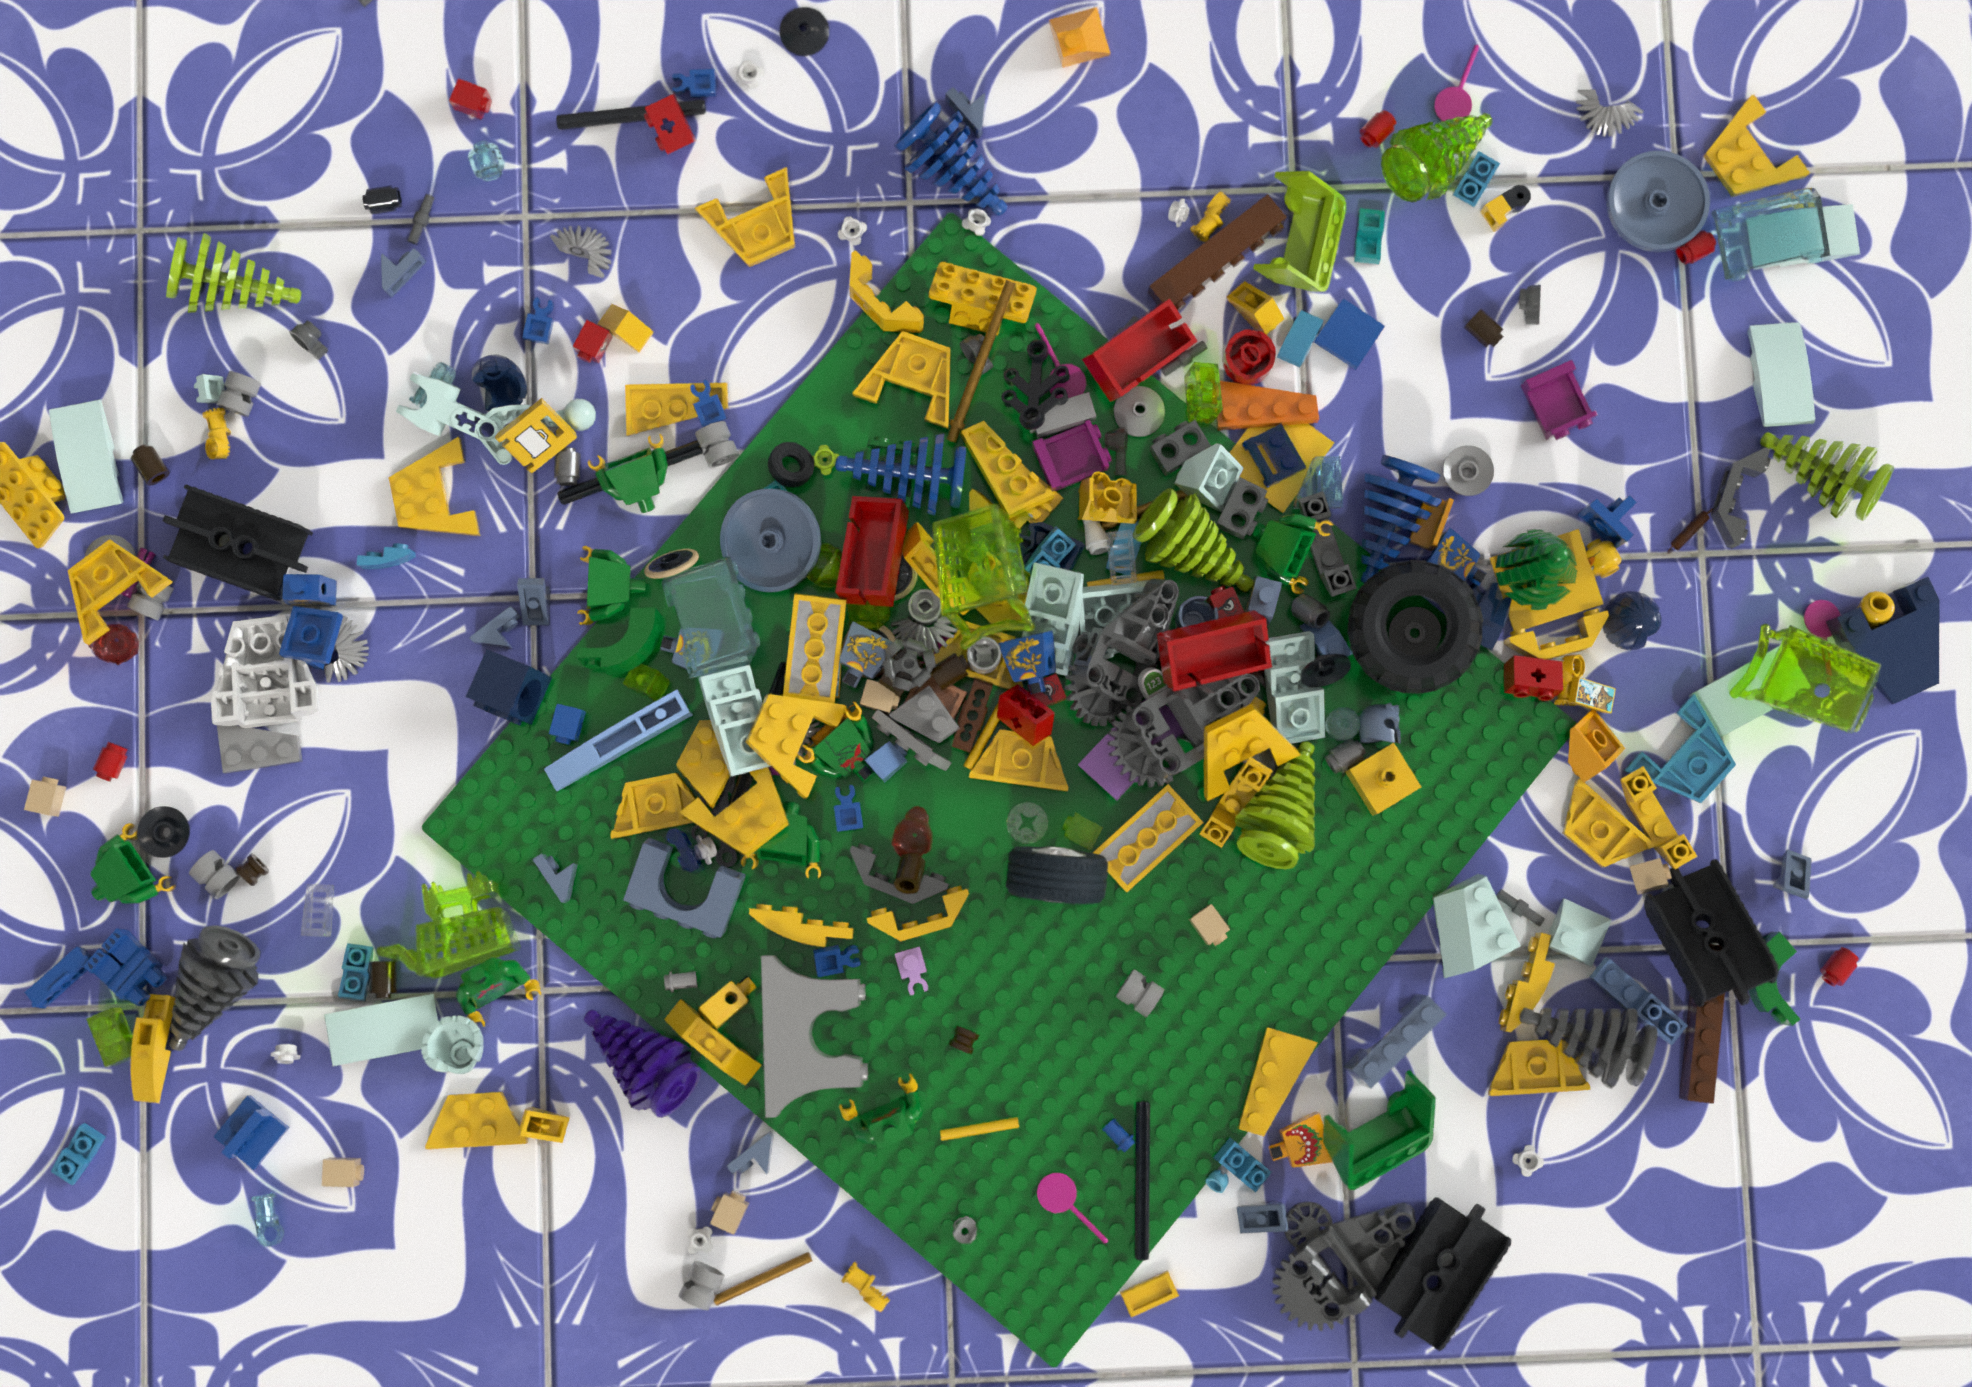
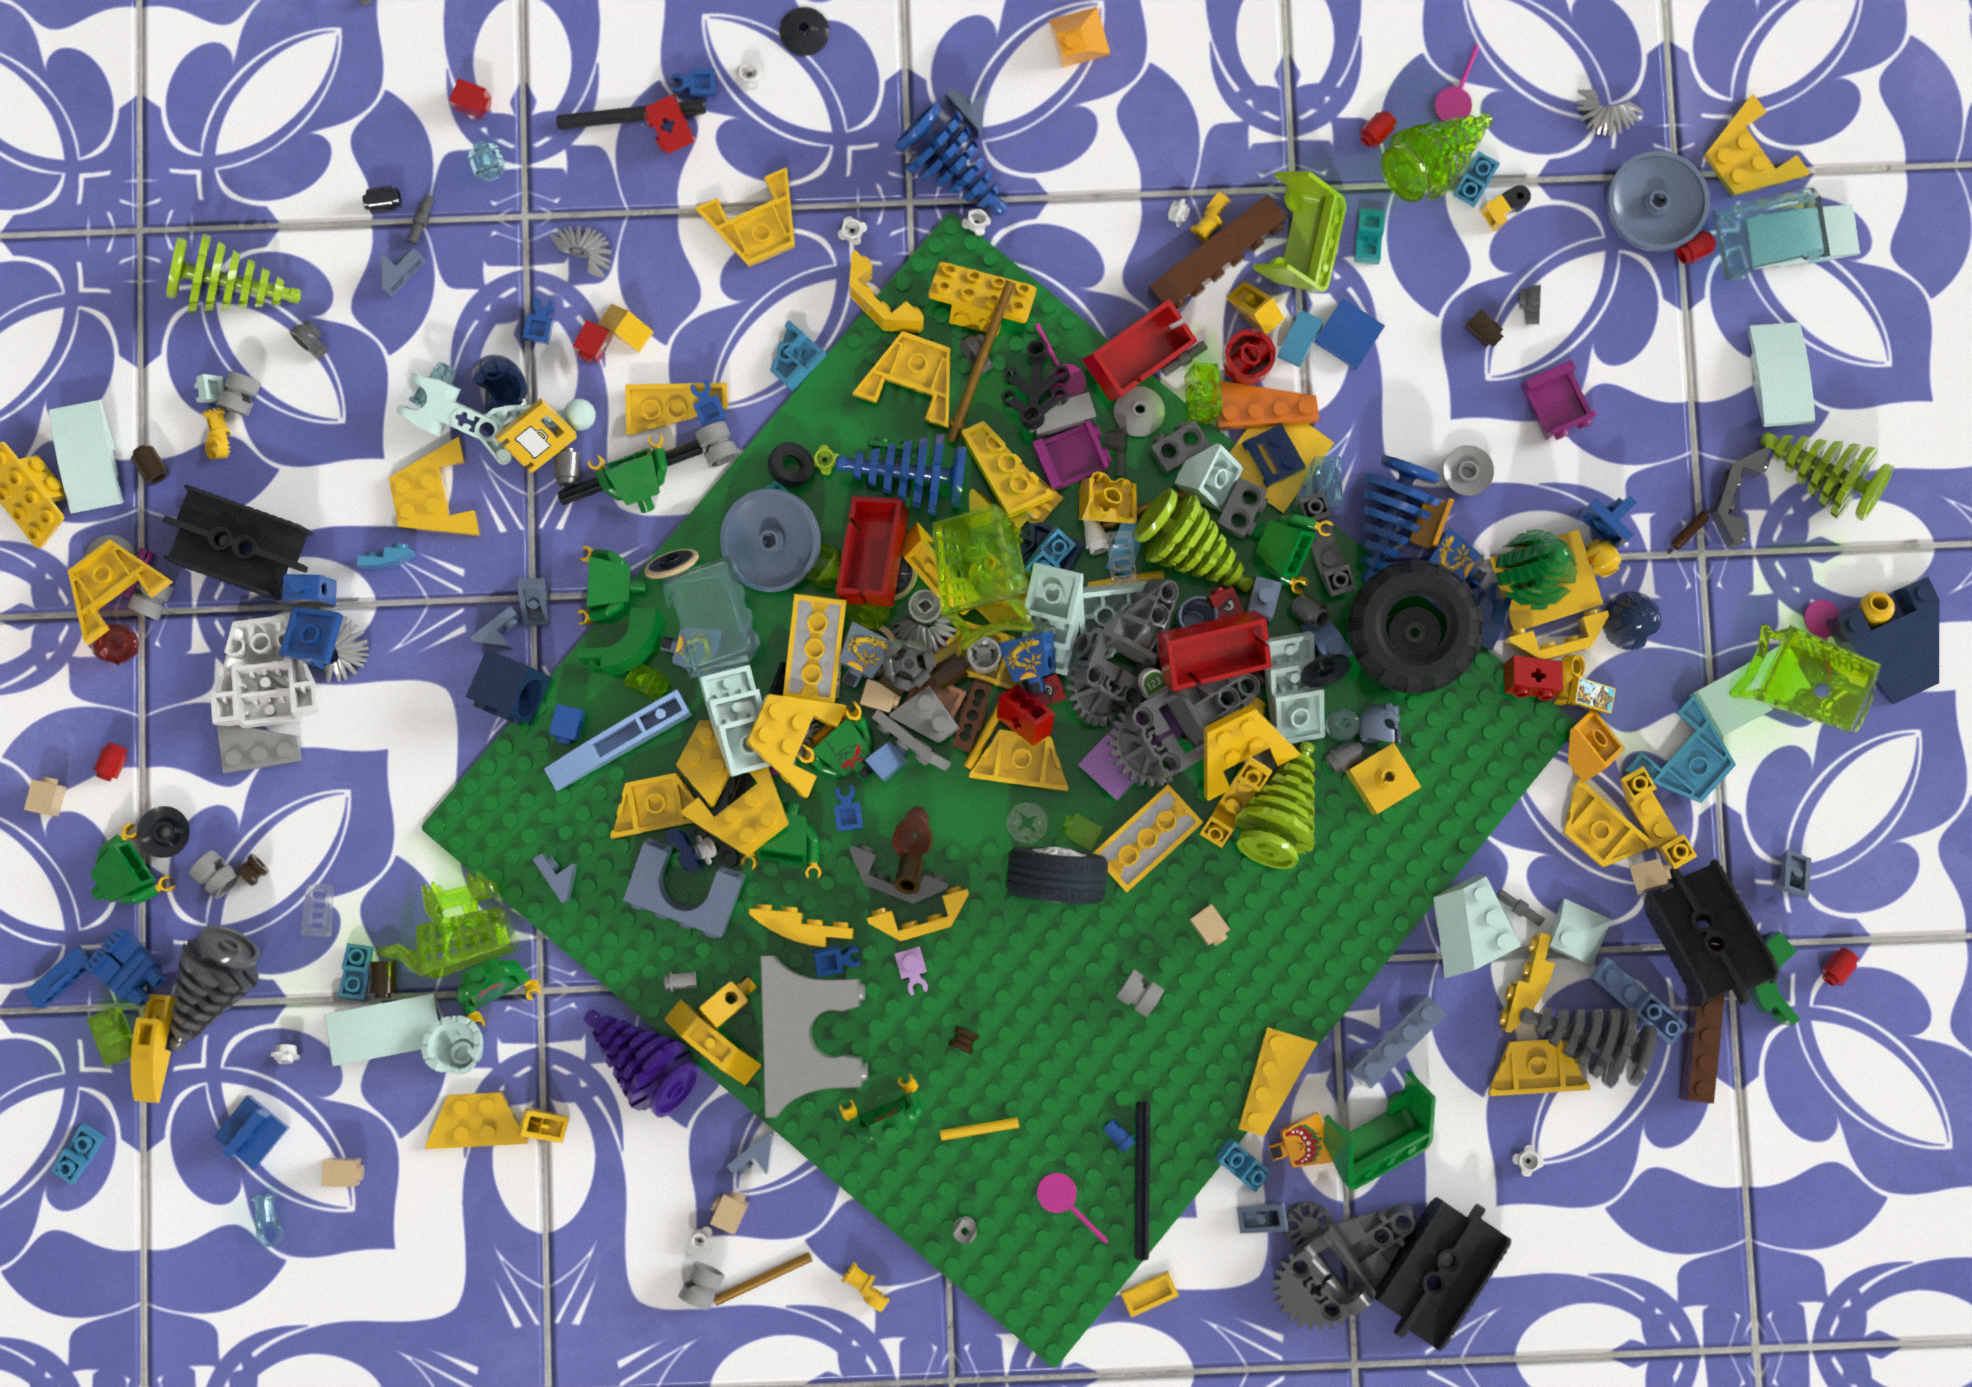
medium azure hinge [1206,1170,1229,1193] -> none
none -> dark azure slope [770,320,827,392]

